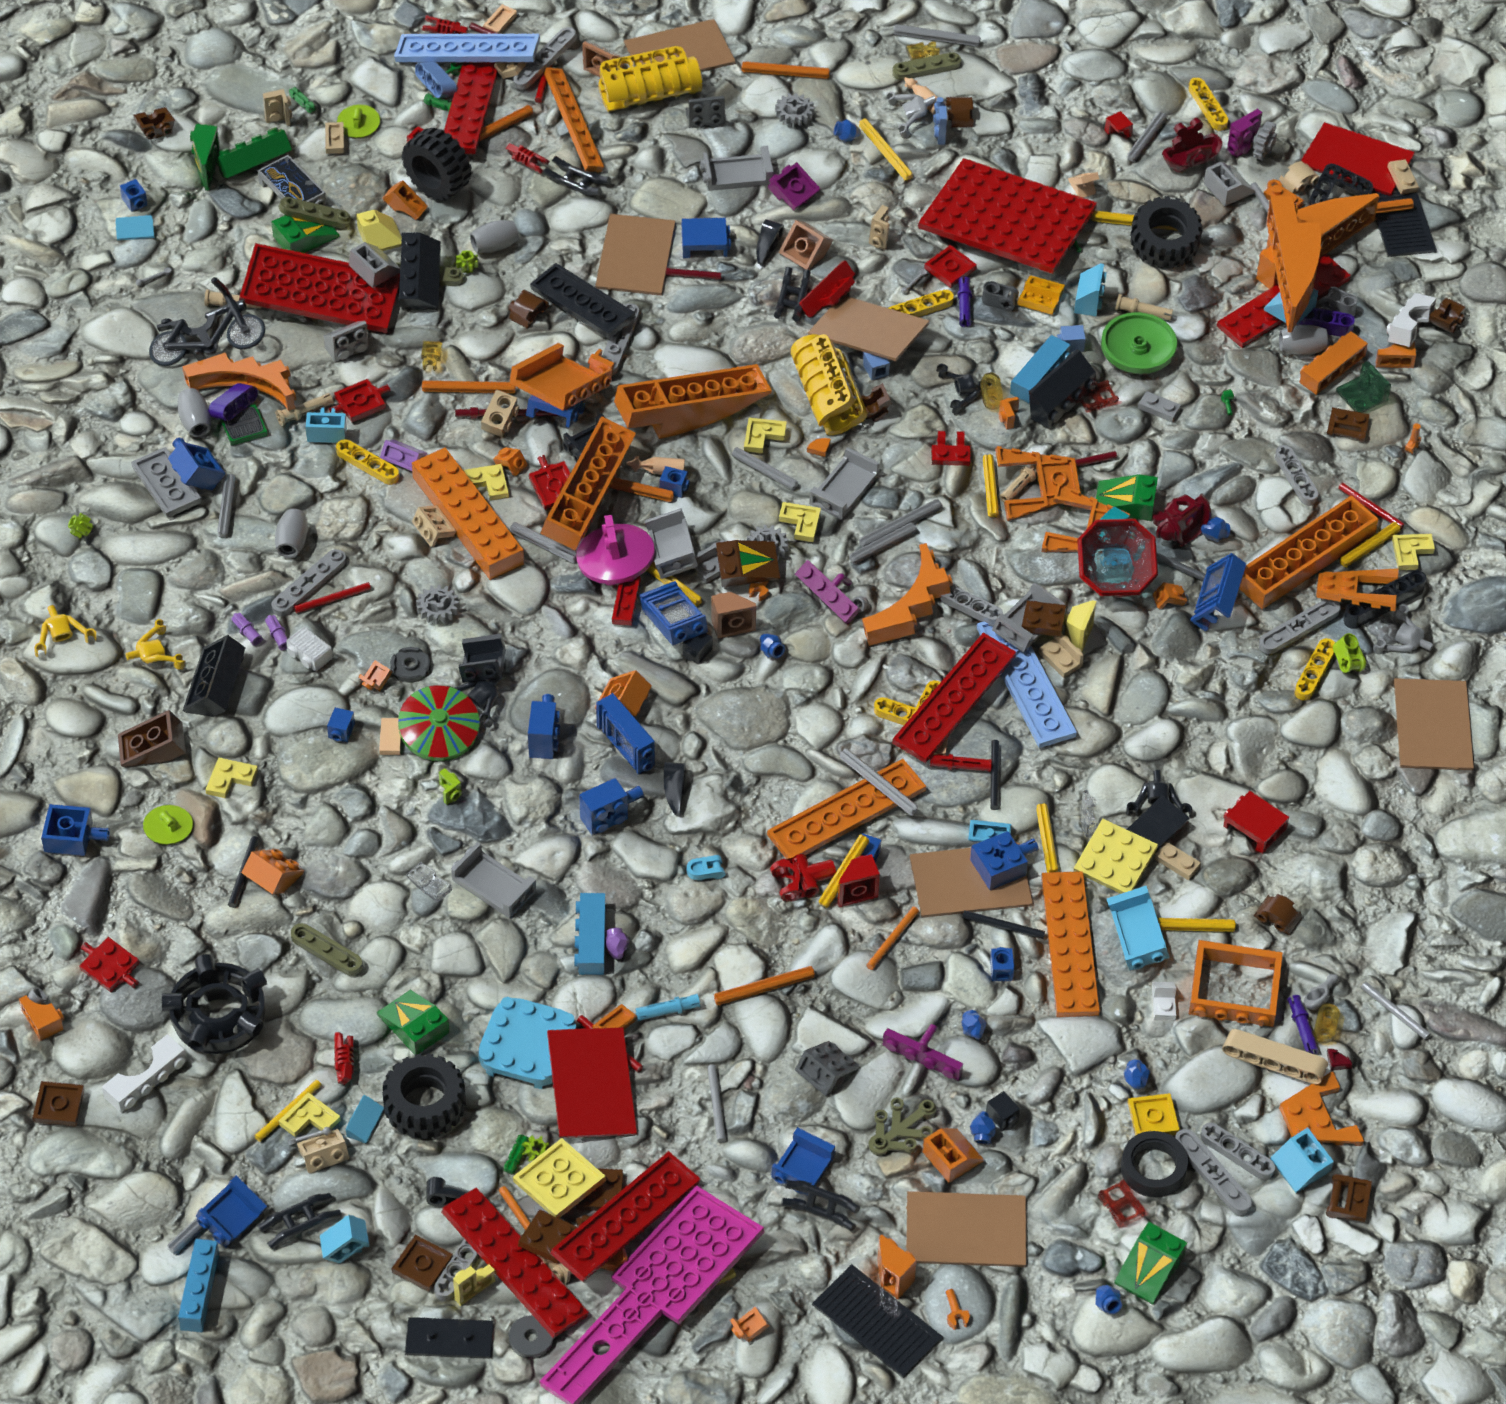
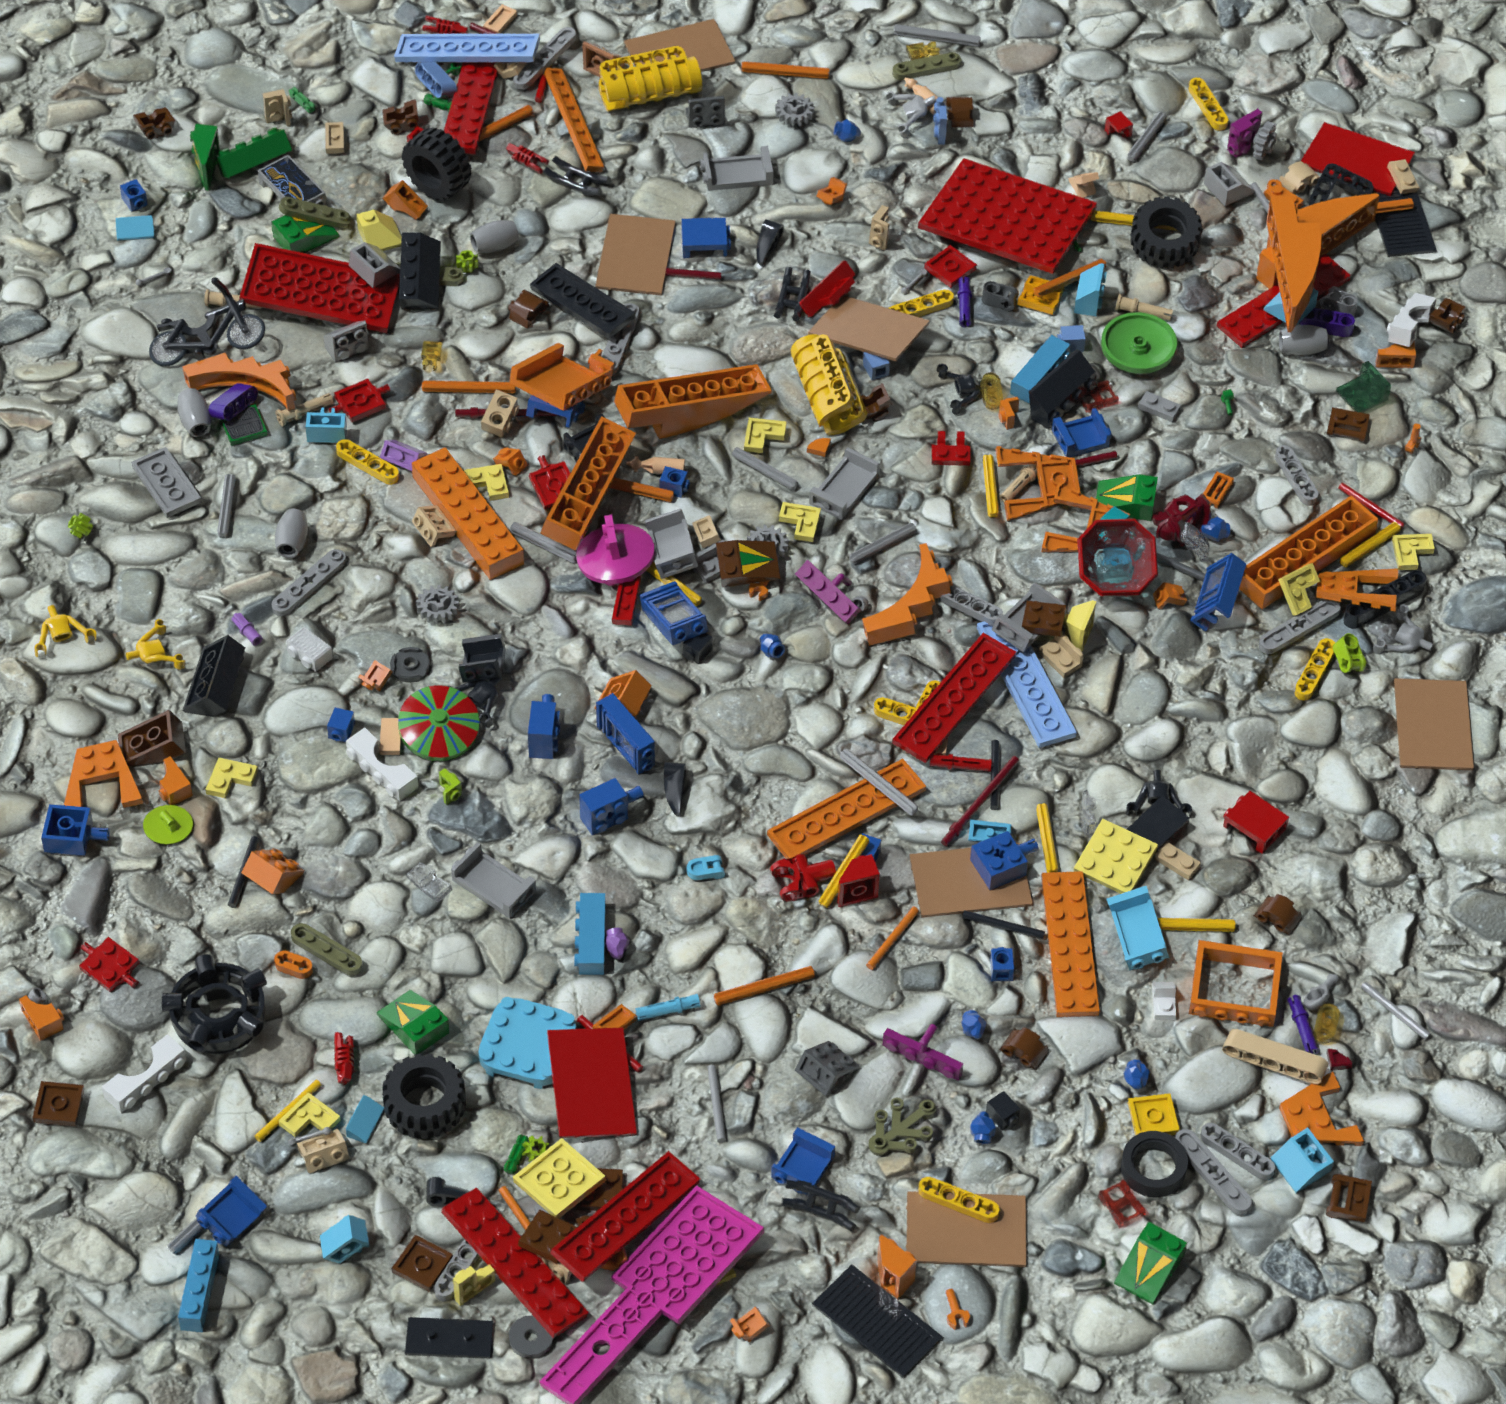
blue brick [168,437,226,491] -> none
black piece [258,1193,342,1250] -> none
medium lavender axle [265,615,288,650] -> none
red bar [294,582,371,614] -> none
lime shield [337,104,380,138] -> none
nougat slope [711,592,756,638] -> none
magenta plate [767,162,821,211] -> none
nougat slope [778,220,833,270] -> none
yellow axle [859,118,913,181] -> none
light grey axle [859,499,942,548] -> none
orange slope [923,1128,984,1183] -> none
blue rock [1095,1285,1122,1314] -> none
dark red piece [1162,118,1222,172] -> none
orange brick [1299,331,1368,395] -> none
none -> orange wing [64,740,144,808]
none -> orange arch [158,756,193,805]
none -> orange beam [274,951,313,979]
none -> white arch [346,728,418,801]
none -> reddish brown cylinder [382,99,419,135]
none -> tan plate [692,515,721,548]
none -> orange bracket [816,177,847,205]
none -> yellow beam [918,1177,1000,1223]
none -> dark red bar [941,756,1019,846]
none -> reddish brown cylinder [999,1027,1049,1070]
none -> orange axle [1034,259,1106,298]
none -> blue panel [1052,408,1112,457]
none -> clear slope [1181,522,1210,562]
none -> orange tile [1203,471,1234,509]
none -> light yellow plate [1278,563,1320,616]

